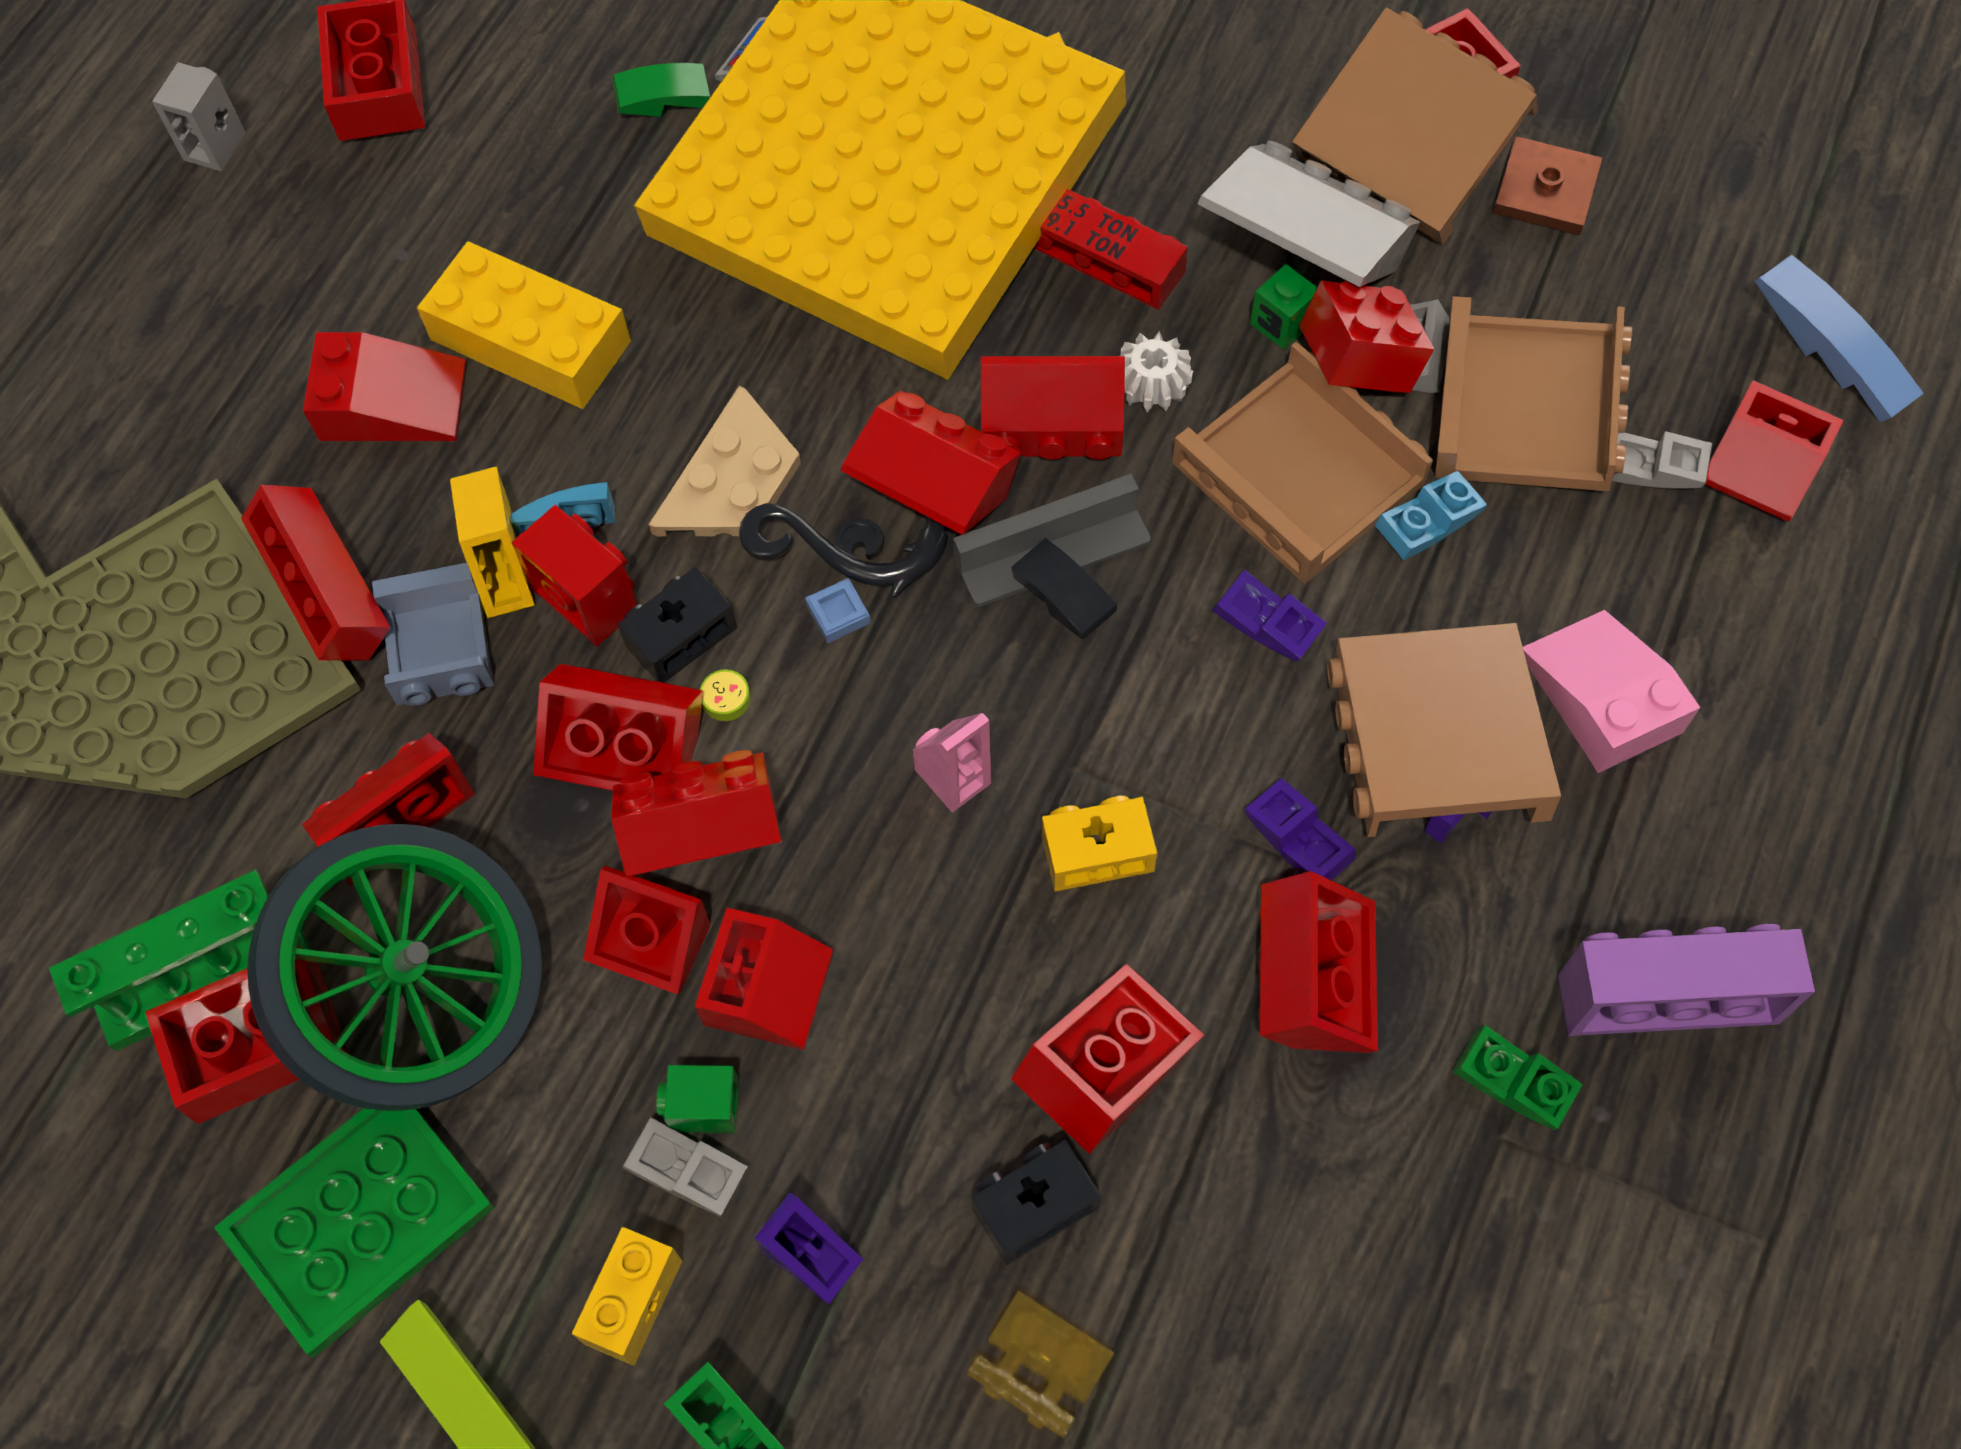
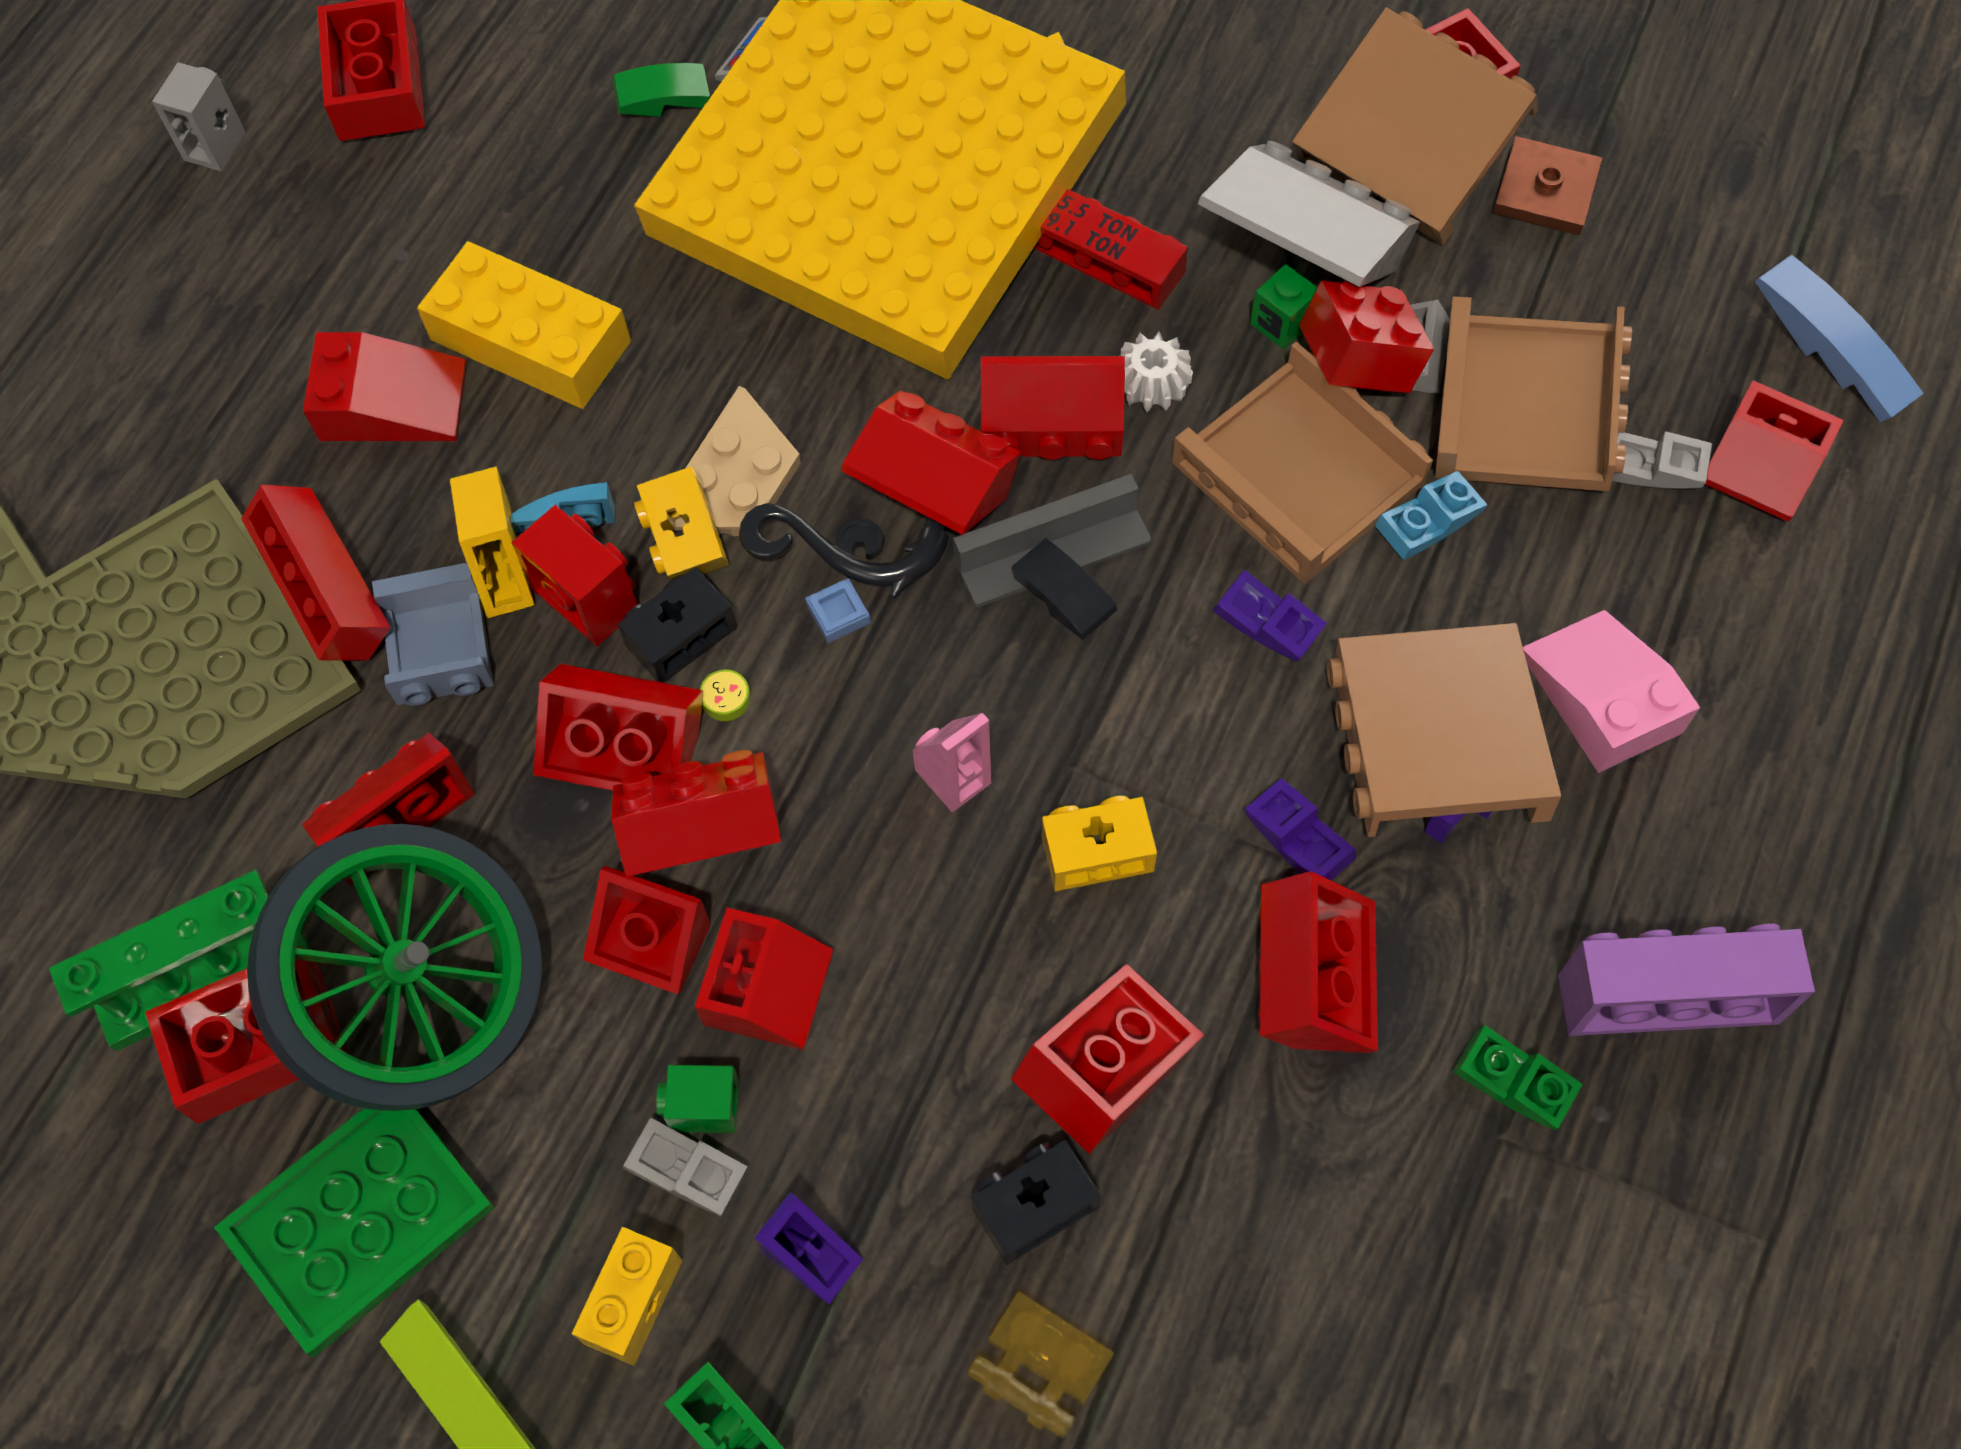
none -> yellow brick [634,466,729,579]

